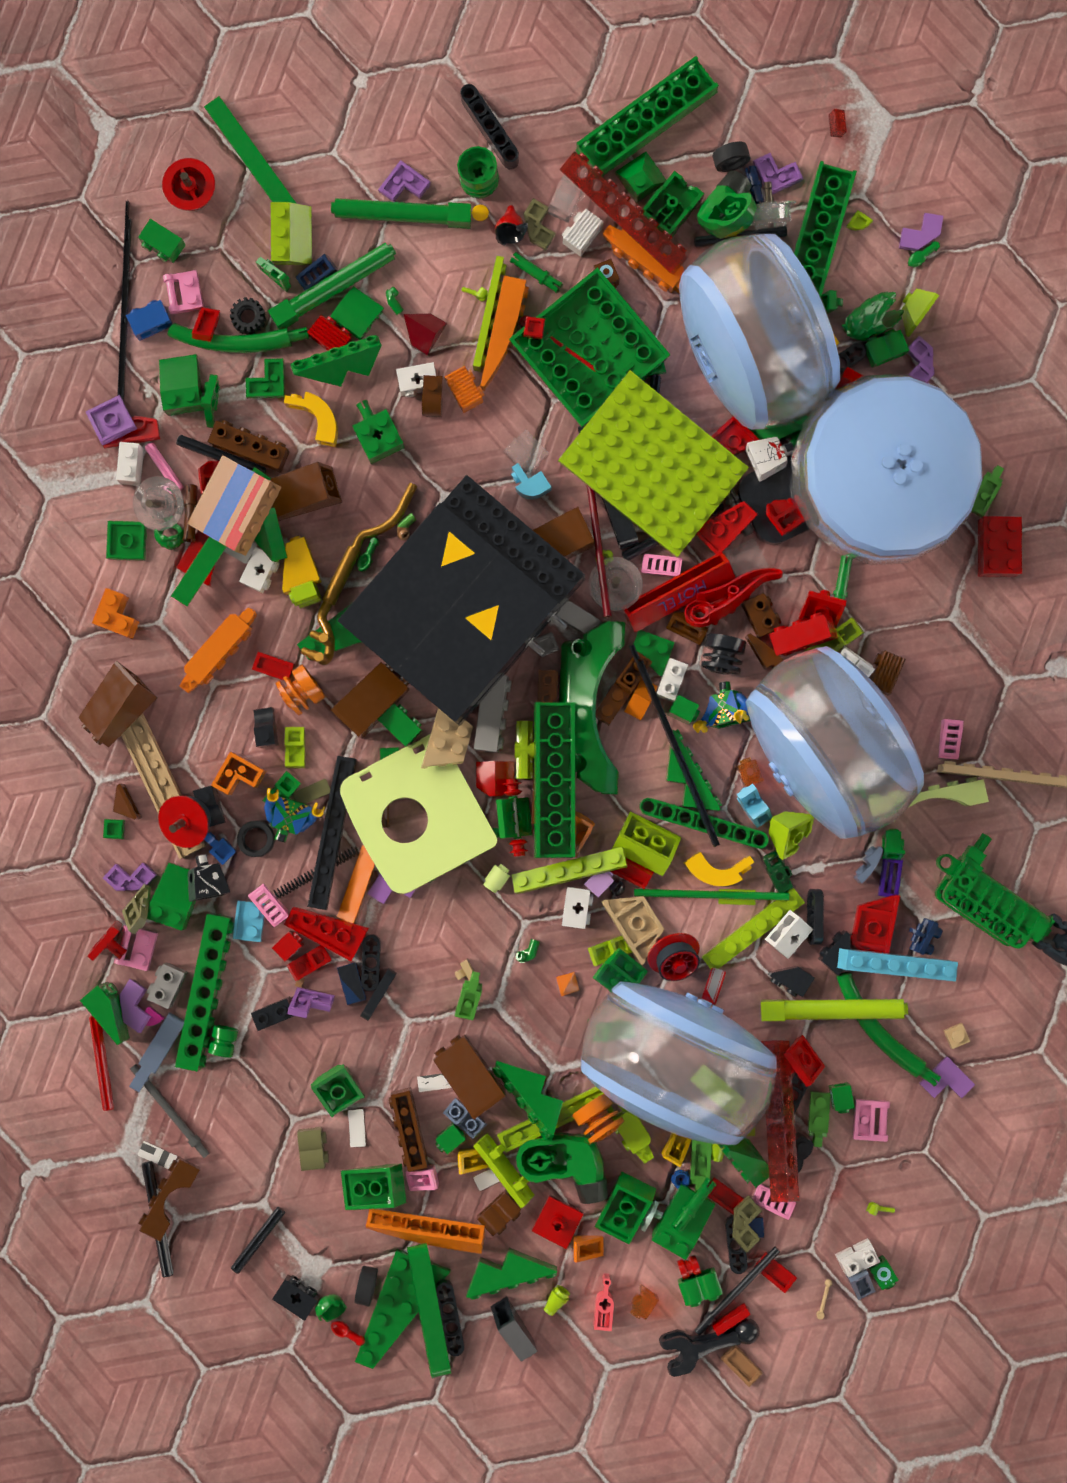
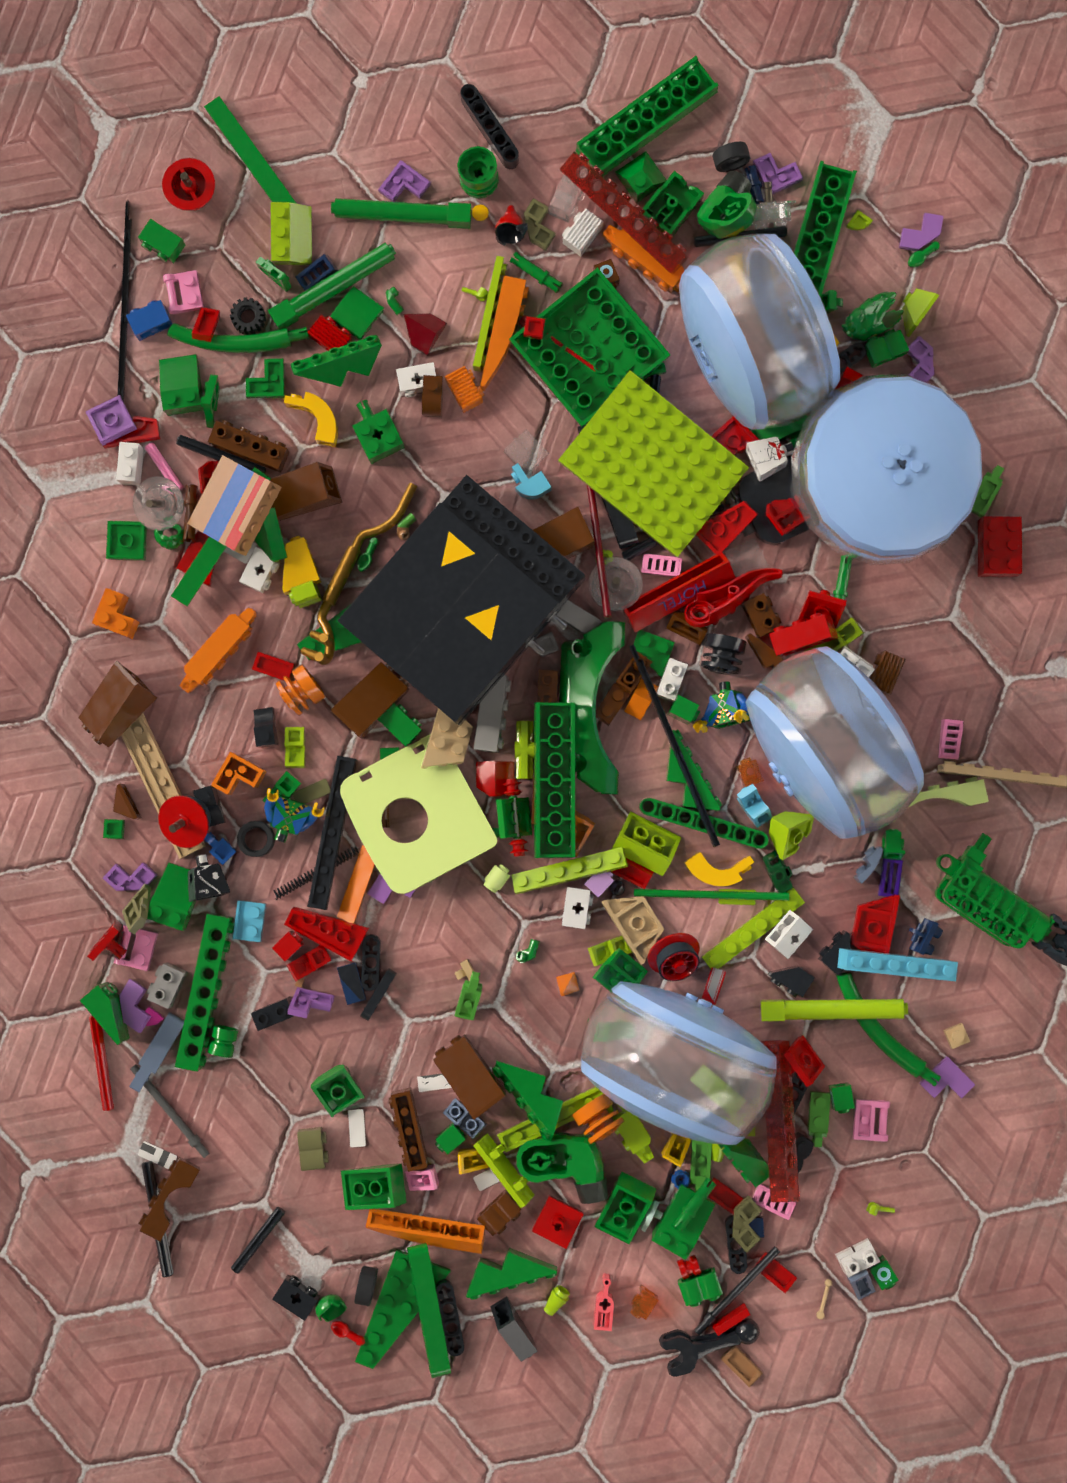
bright pink slope [248,884,289,927] -> none
orange slope [573,1235,604,1263] -> none
black beam [807,889,824,945] -> none
clear red piece [828,109,847,138] -> none

